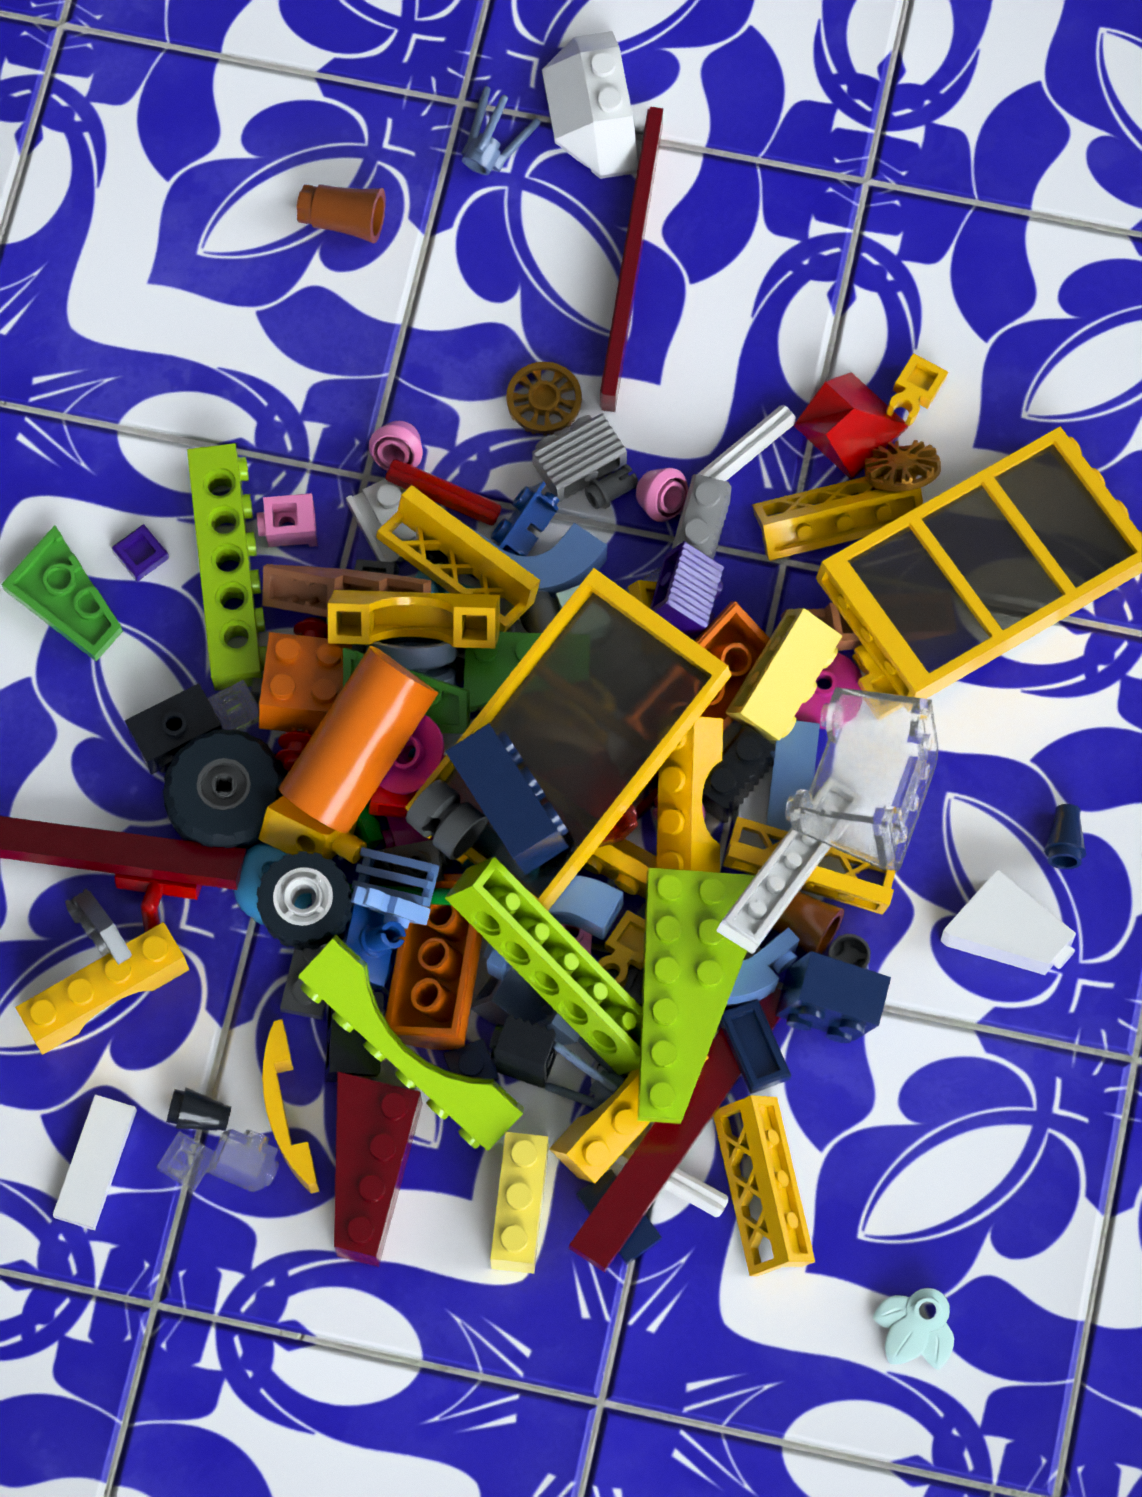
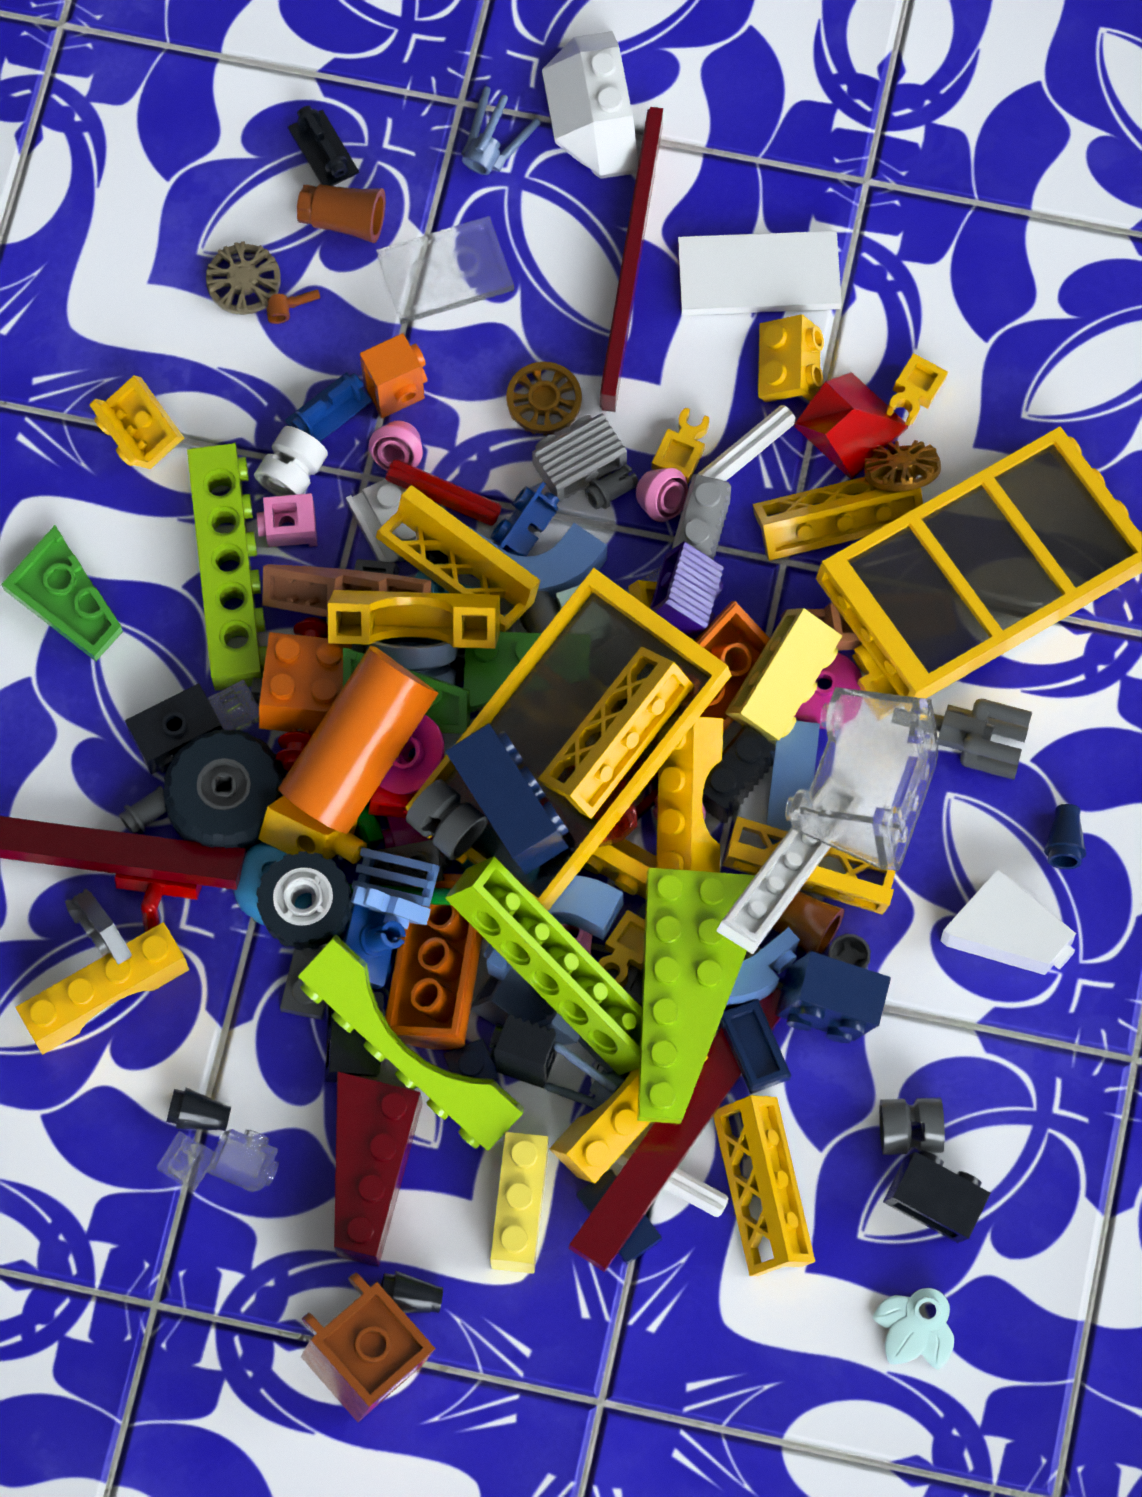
white tile [53,1095,137,1230] -> none
dark purple tile [111,524,169,582] -> none
yellow slope [262,1019,319,1194] -> none
none -> yellow bracket [89,375,185,469]
none -> dark grey pin [119,786,166,834]
none -> dark tan wheel [206,241,281,315]
none -> white wheel [254,426,328,496]
none -> dark orange hand [267,289,320,324]
none -> blue hinge [285,372,372,442]
none -> black hinge [288,106,359,186]
none -> dark orange container [301,1272,436,1422]
none -> orange brick [359,333,428,419]
none -> clear tile [376,216,514,324]
none -> black cone [381,1270,443,1313]
none -> yellow fence [538,646,694,819]
none -> yellow plate [651,408,709,484]
none -> white tile [678,231,842,315]
none -> yellow bracket [758,314,824,402]
none -> dark grey wheel [879,1097,945,1155]
none -> black brick [883,1151,991,1243]
none -> dark grey plant [892,698,1032,780]

